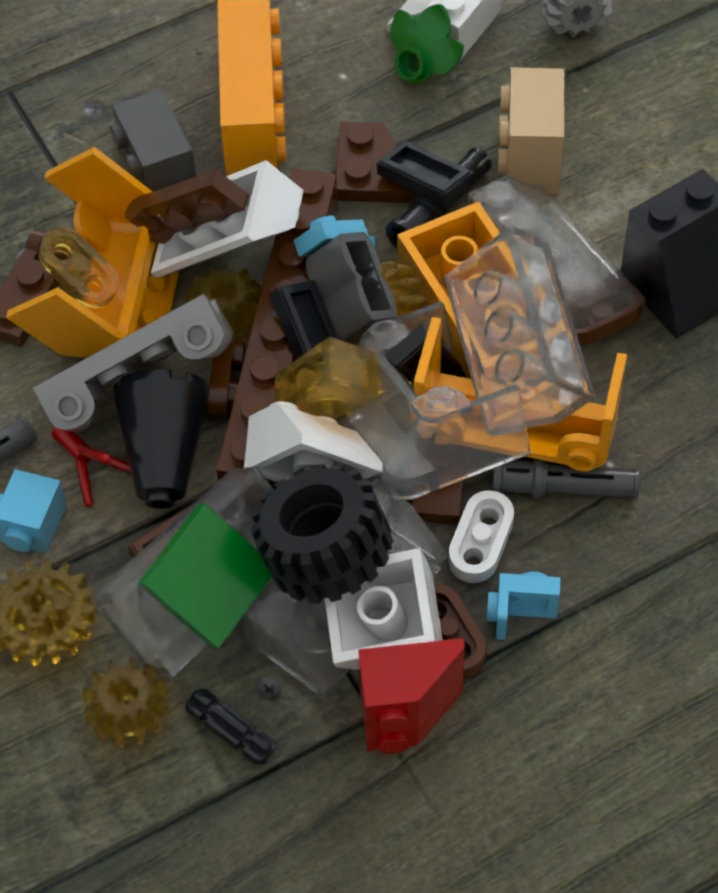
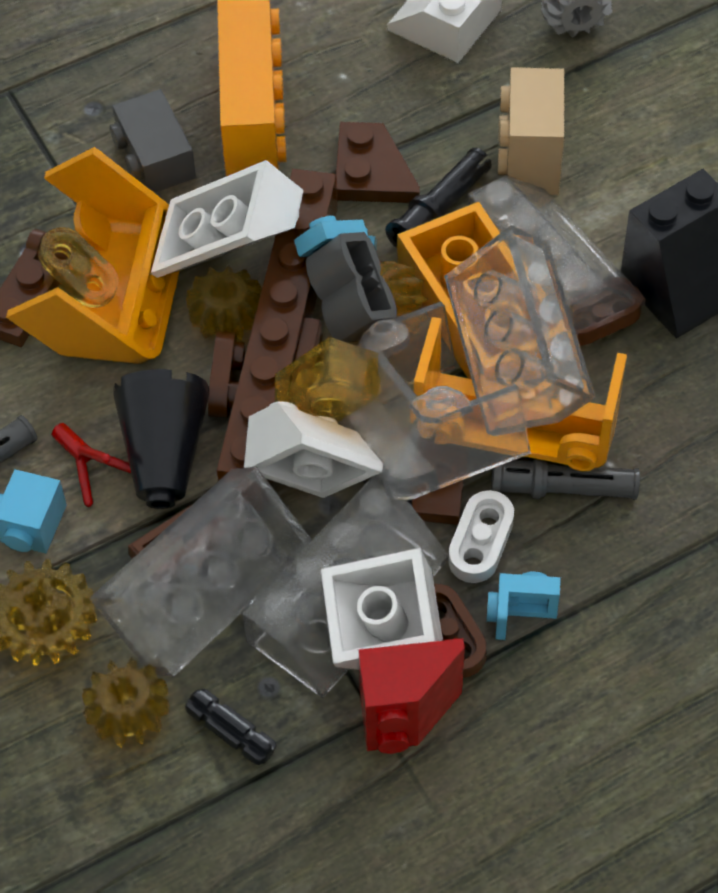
light grey piece [33,294,234,432] -> none
reddish brown plate [125,169,249,244] -> none
green tile [137,503,272,649] -> none
black tyre [251,464,393,603] -> none
black tile [269,280,348,380] -> none
black tile [376,140,474,207] -> none
black tile [385,324,461,384] -> none
green plate [390,4,464,84] -> none

